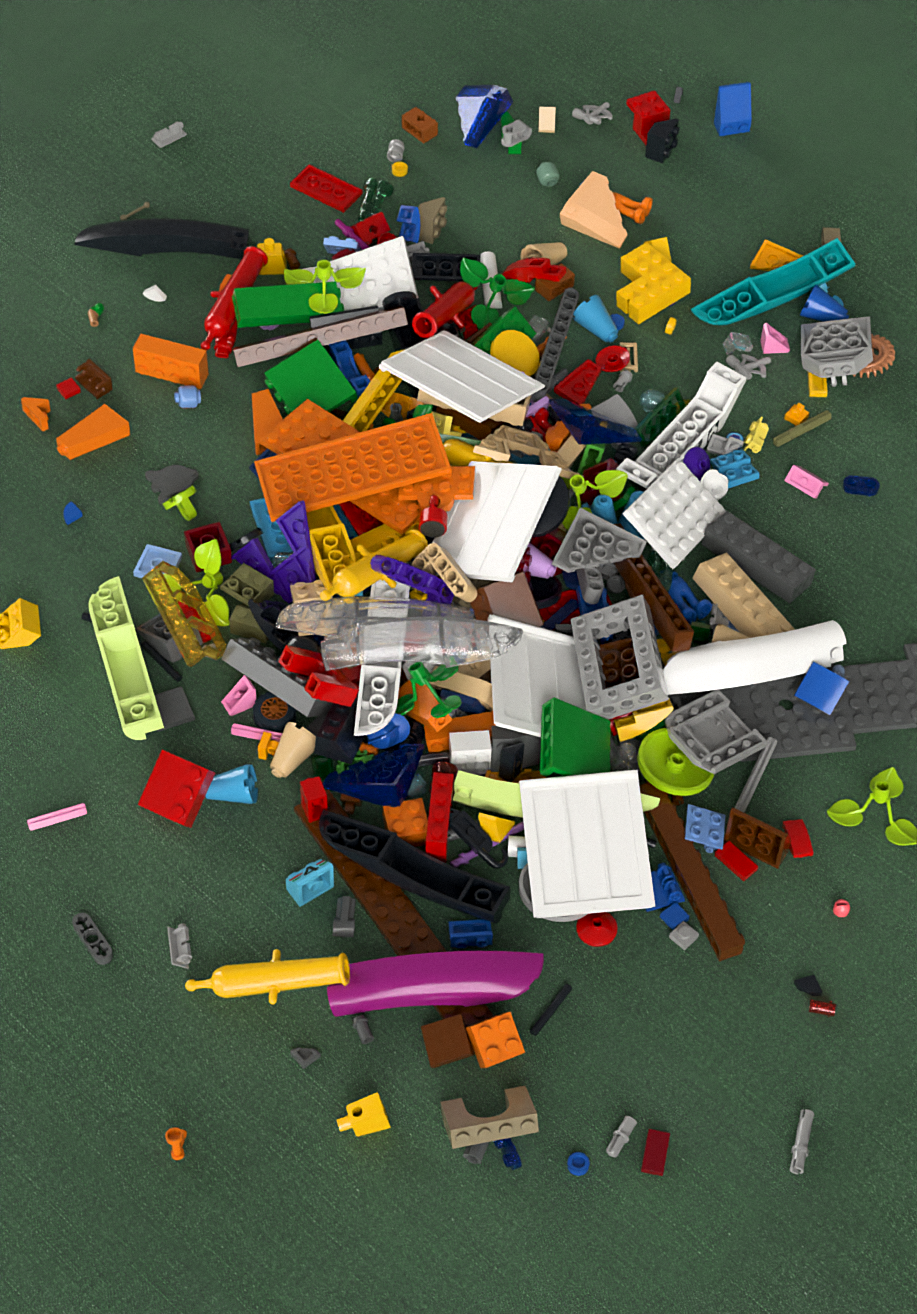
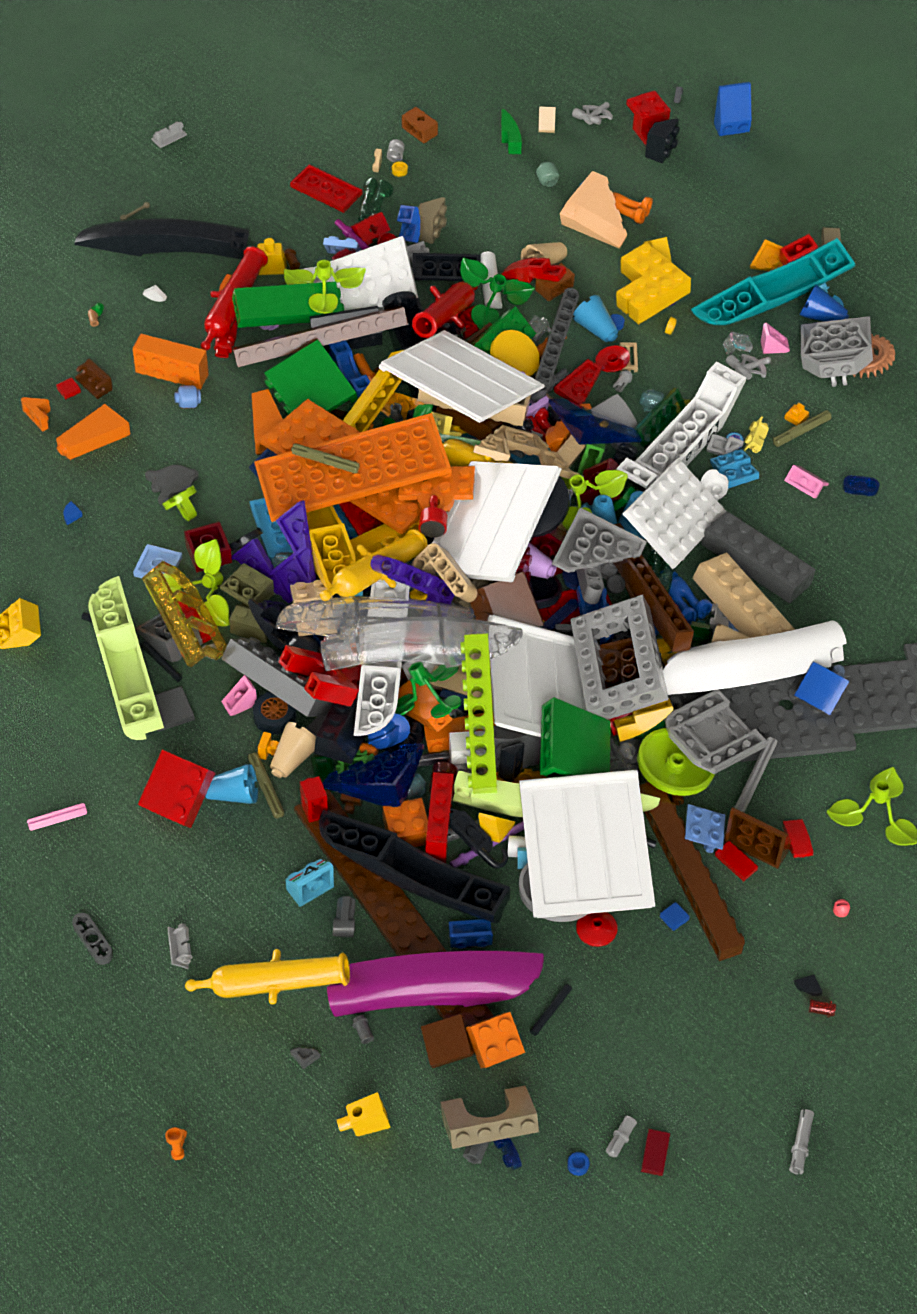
bright pink axle [231,723,282,742] -> none
clear blue slope [456,85,513,148] -> none
light grey piece [501,119,532,147] -> none
blue hinge [645,863,685,912] -> none
light grey plate [669,921,699,951] -> none
dark purple dish [683,447,711,481] -> none
yellow tile [808,372,828,397] -> none
none -> olive axle [248,752,284,819]
none -> olive axle [291,444,360,473]
none -> tan tile [372,148,382,172]
none -> lime brick [461,633,497,794]
none -> red brick [779,234,818,266]

